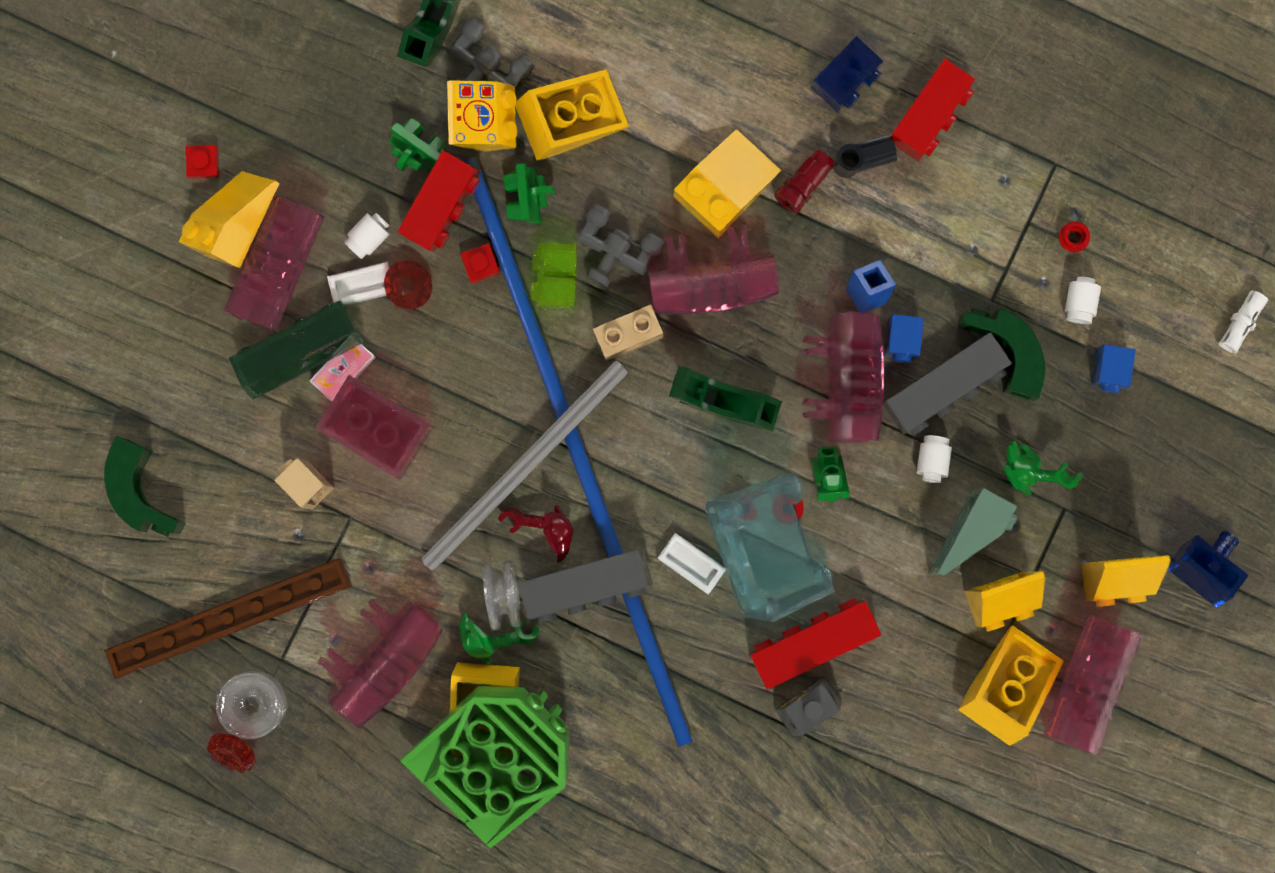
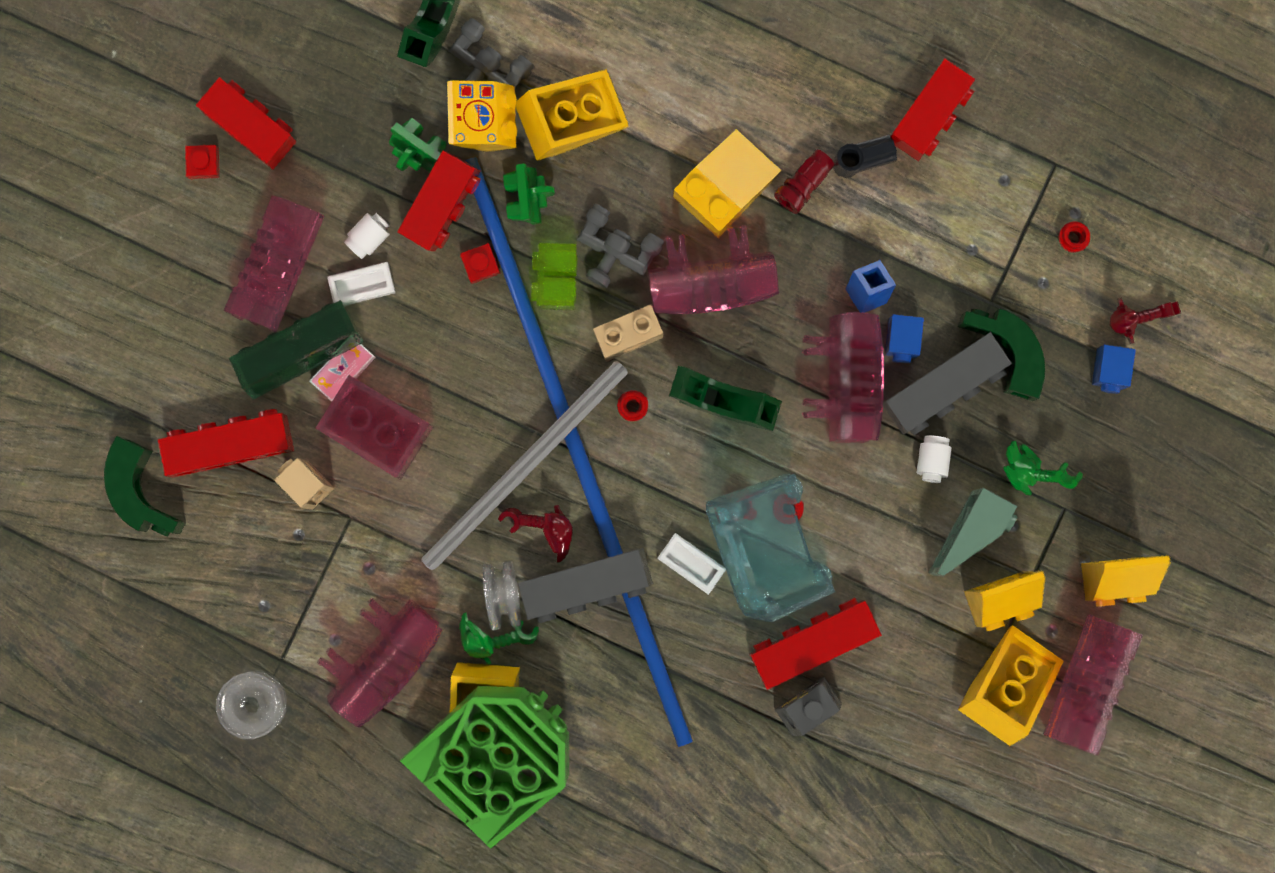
reddish brown tile [104,558,352,679] -> none
yellow slope [179,171,280,268] -> none
clear red gear [207,733,256,773] -> none
clear red gear [382,261,432,311] -> none
clear blue brick [811,36,883,113] -> none
green hips [811,446,849,503] -> none
white brick [1065,277,1101,324] -> none
clear blue brick [1167,531,1249,608] -> none
white pin [1218,290,1268,354] -> none
none -> red brick [158,409,294,478]
none -> red brick [196,77,296,170]
none -> red plate [617,390,648,422]
none -> dark red piece [1109,297,1181,344]

